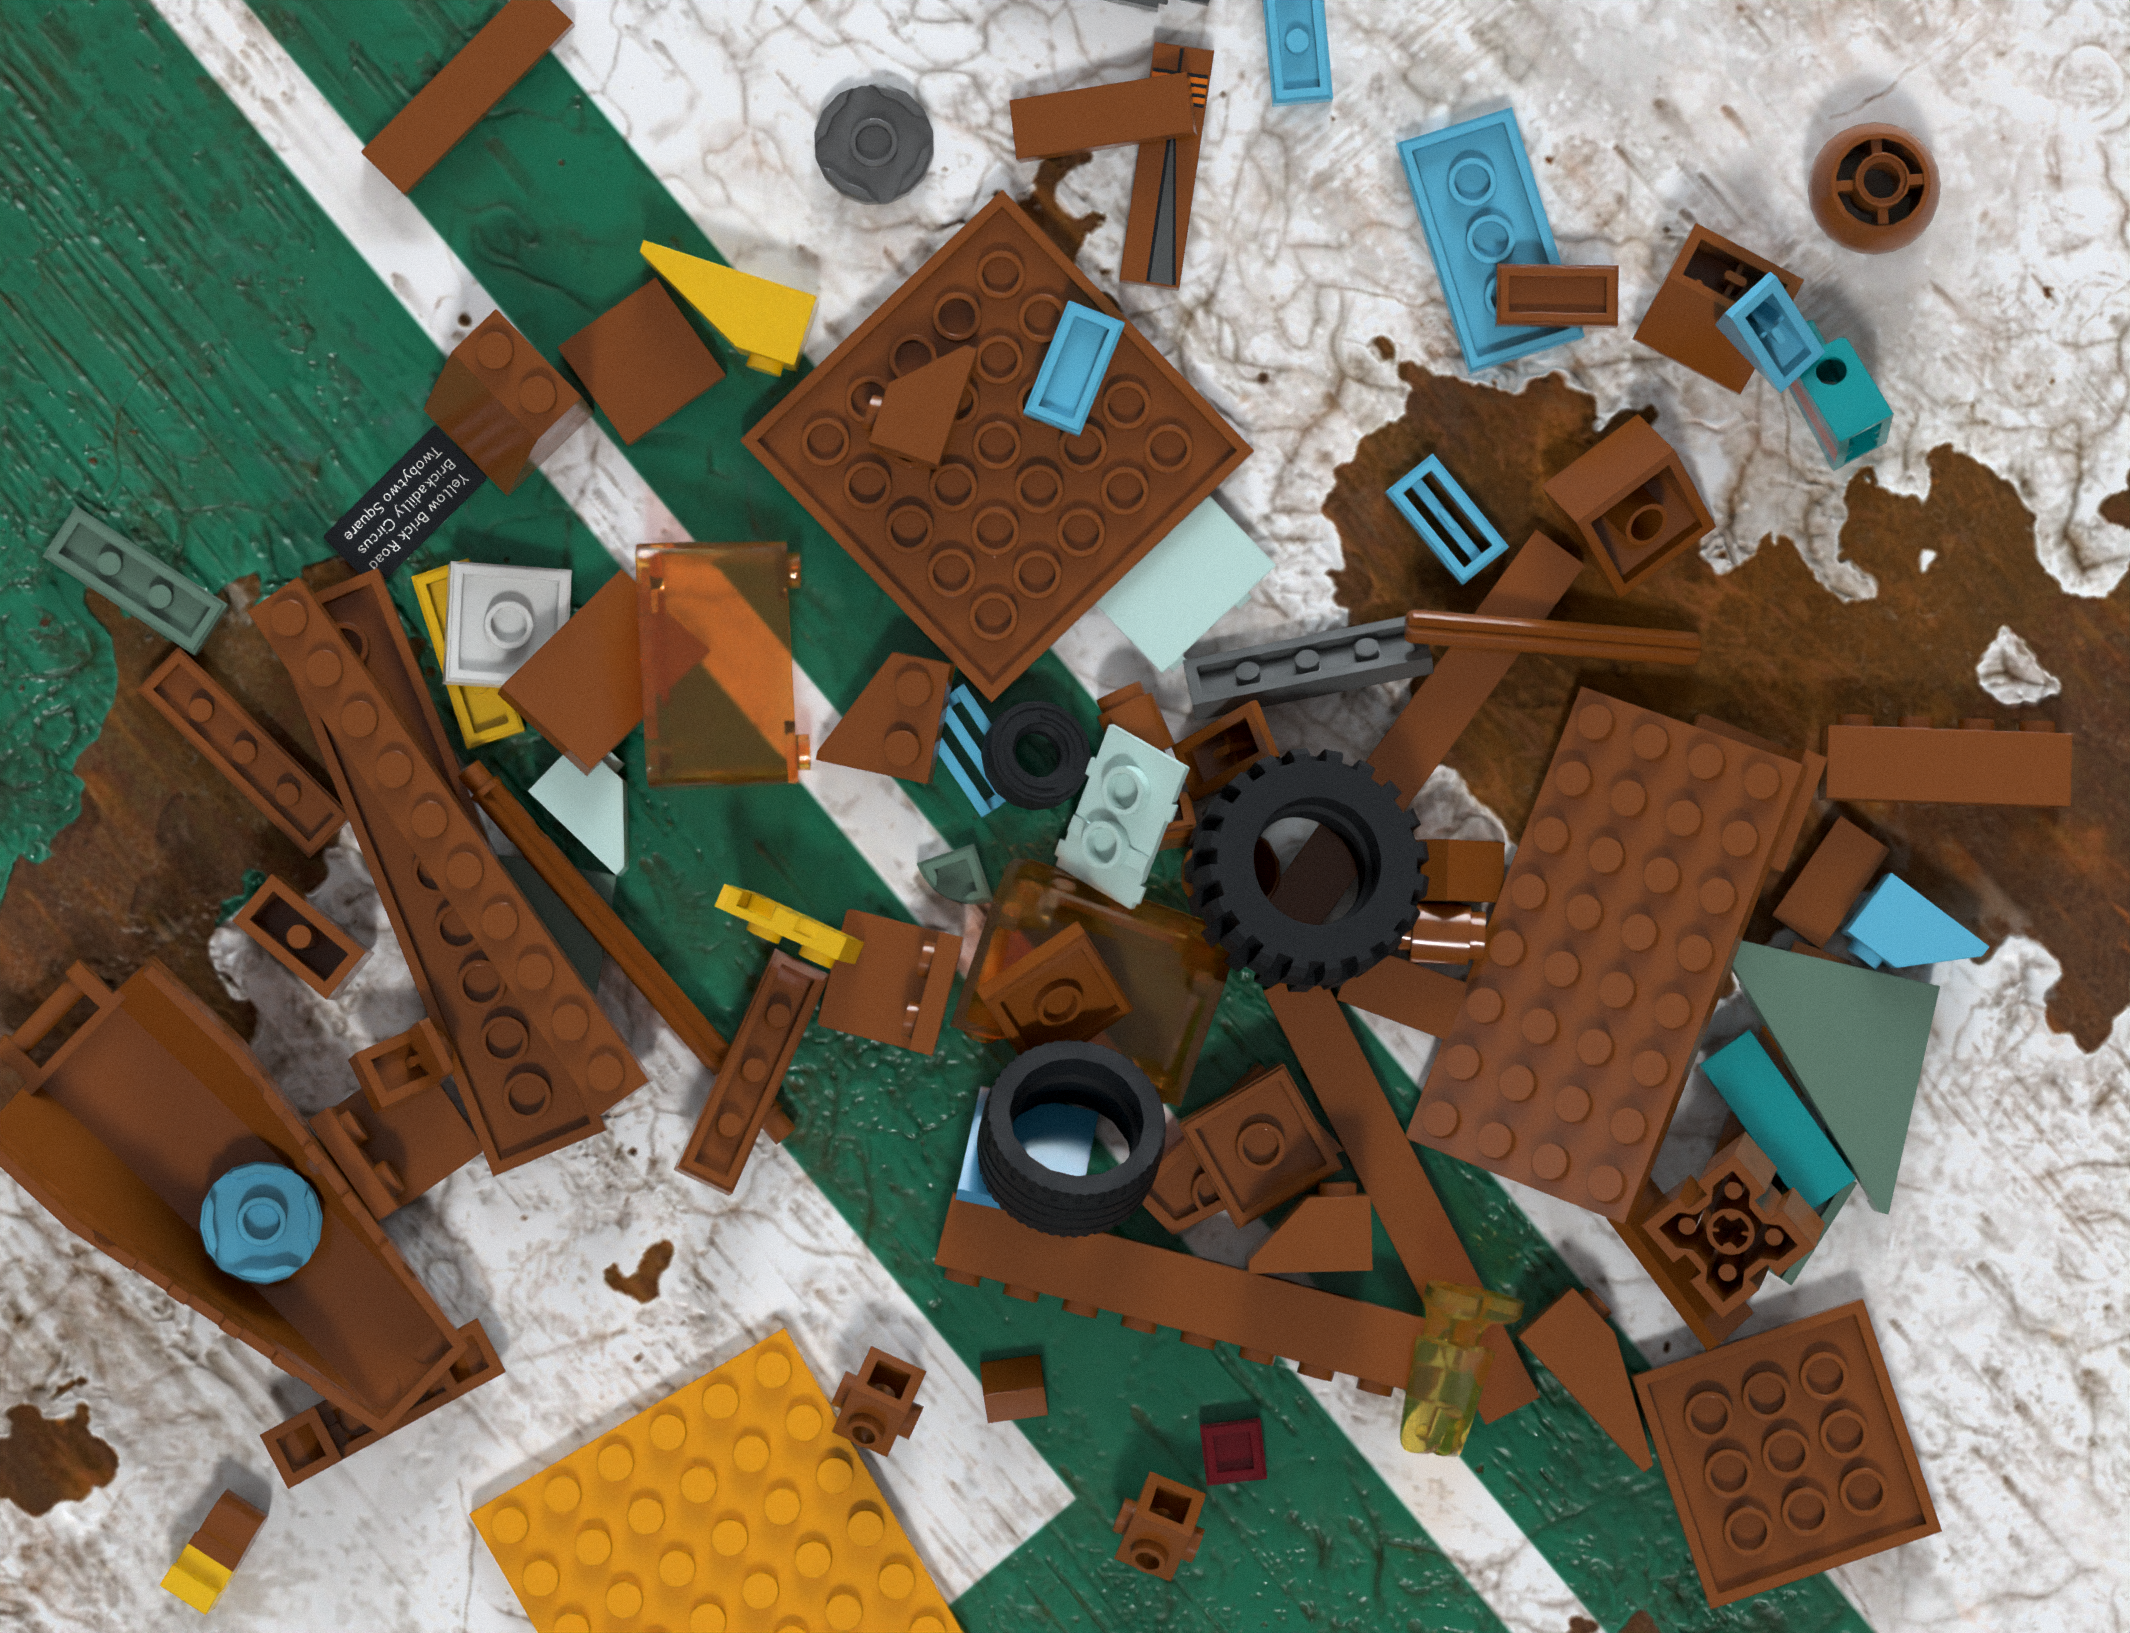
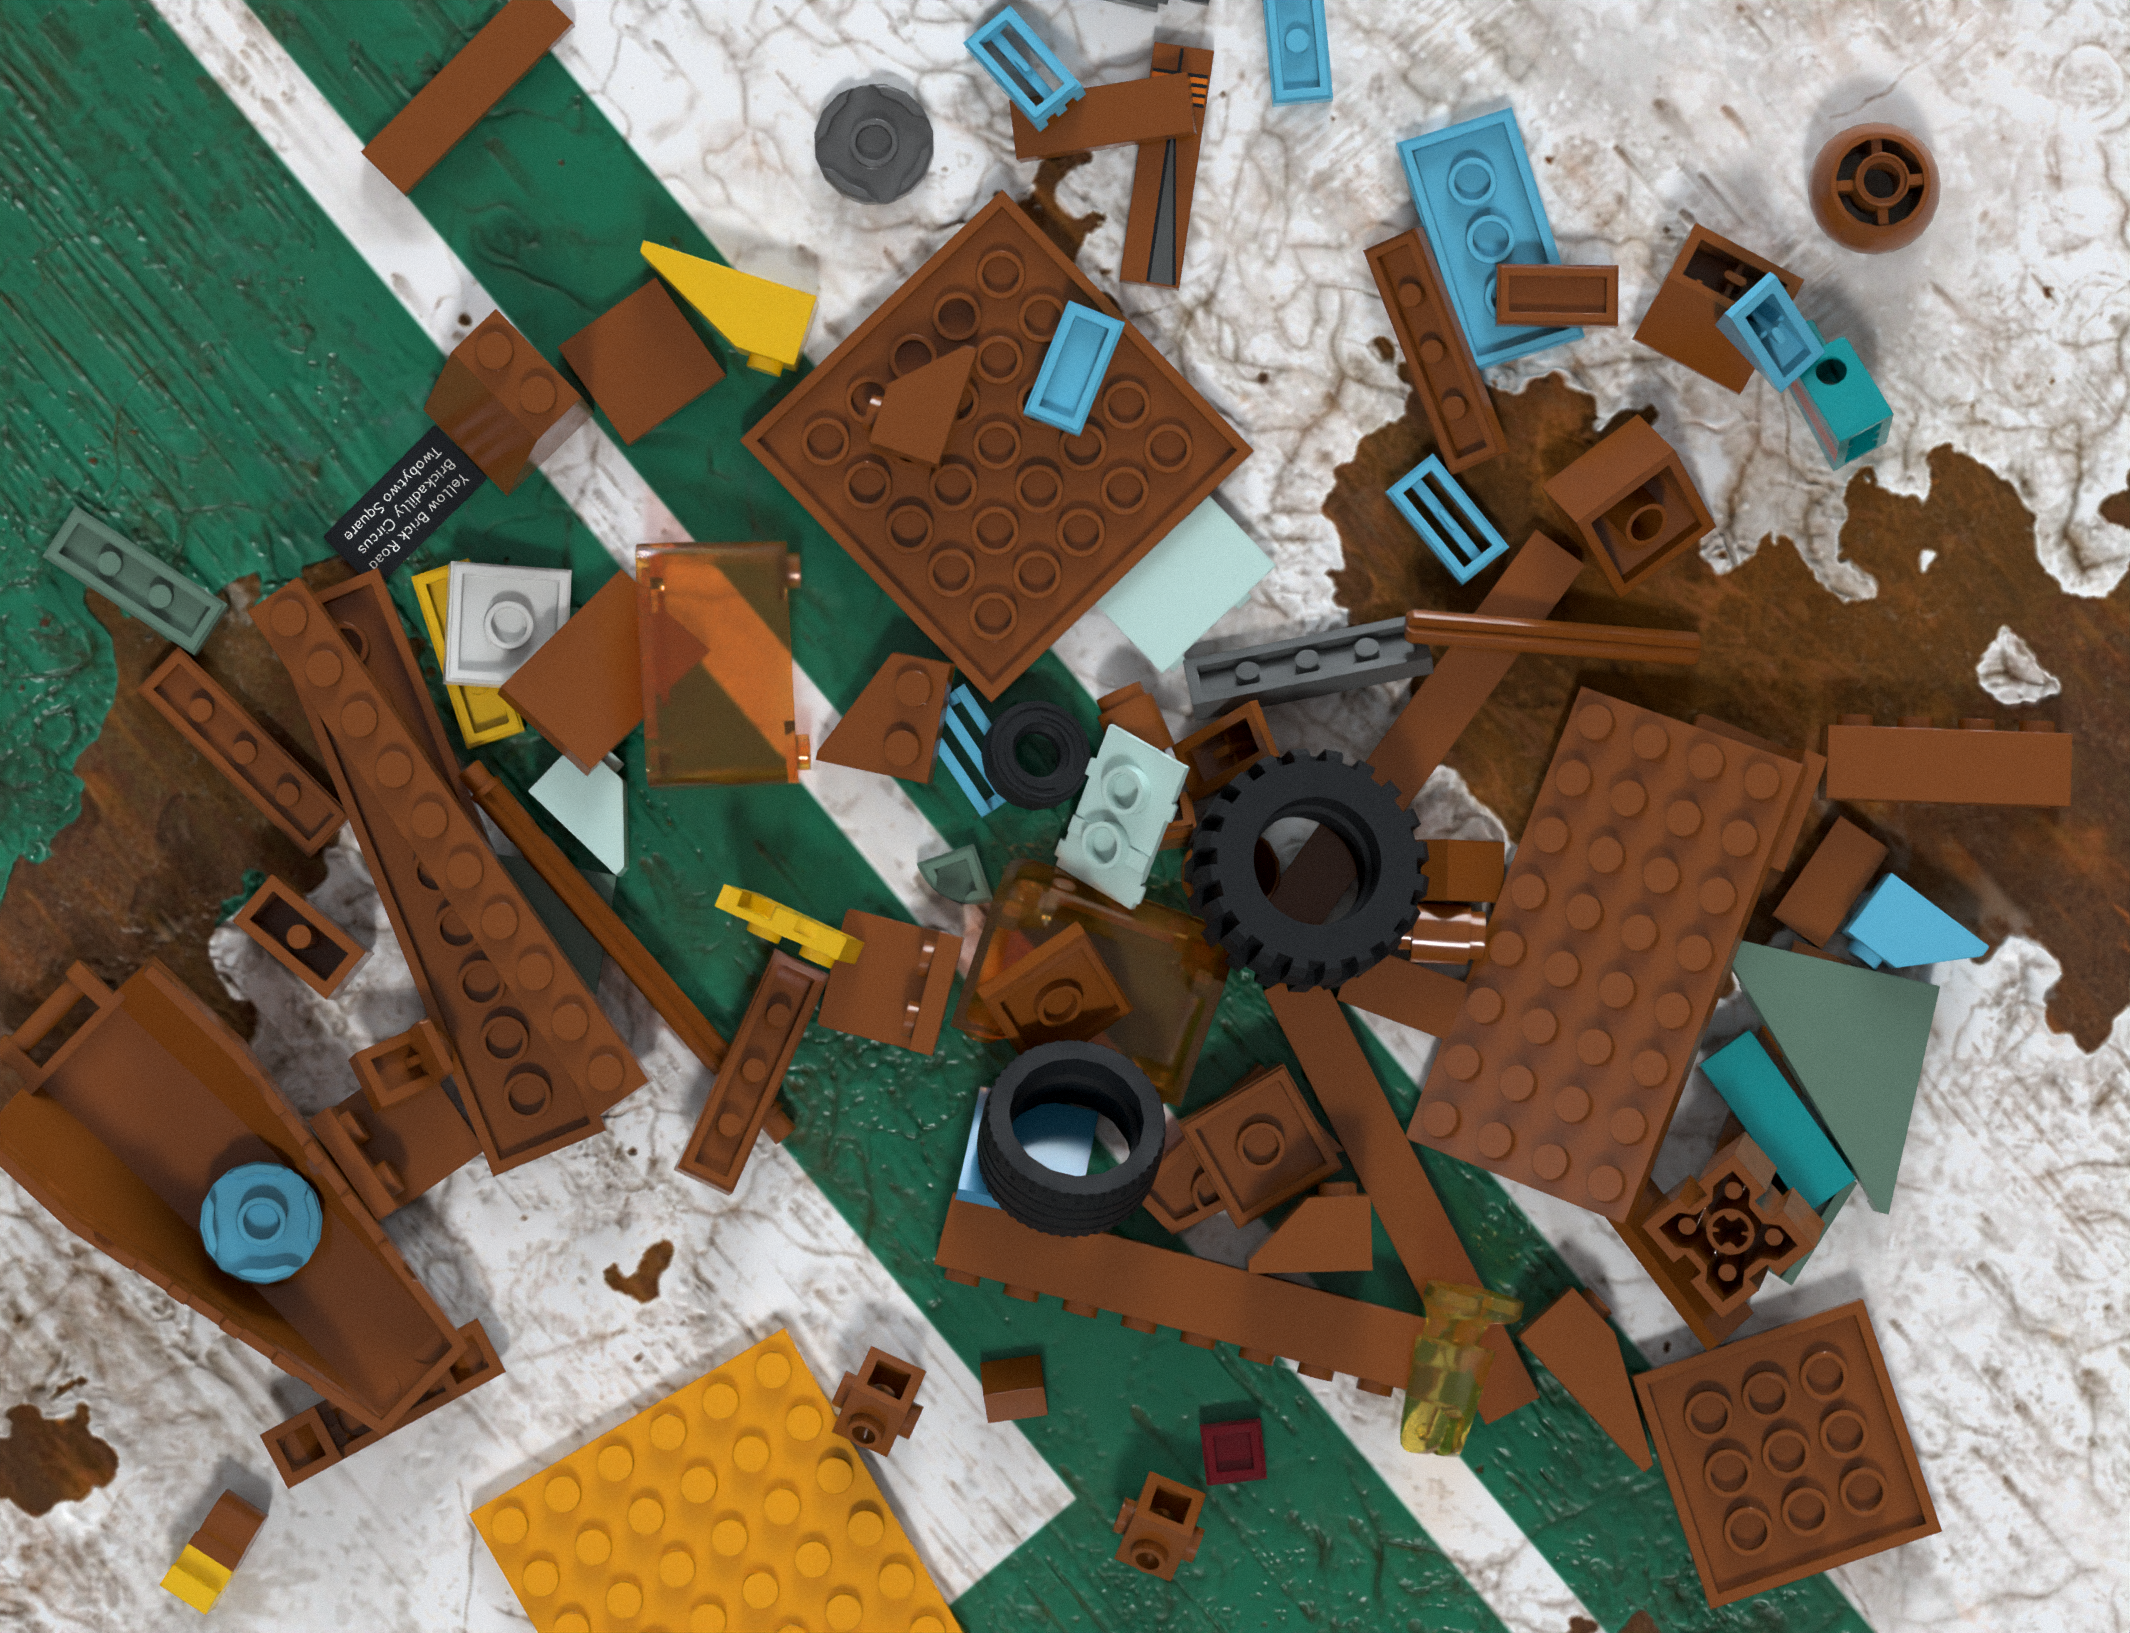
none -> medium azure tile [963,5,1086,132]
none -> dark orange tile [1363,227,1510,475]

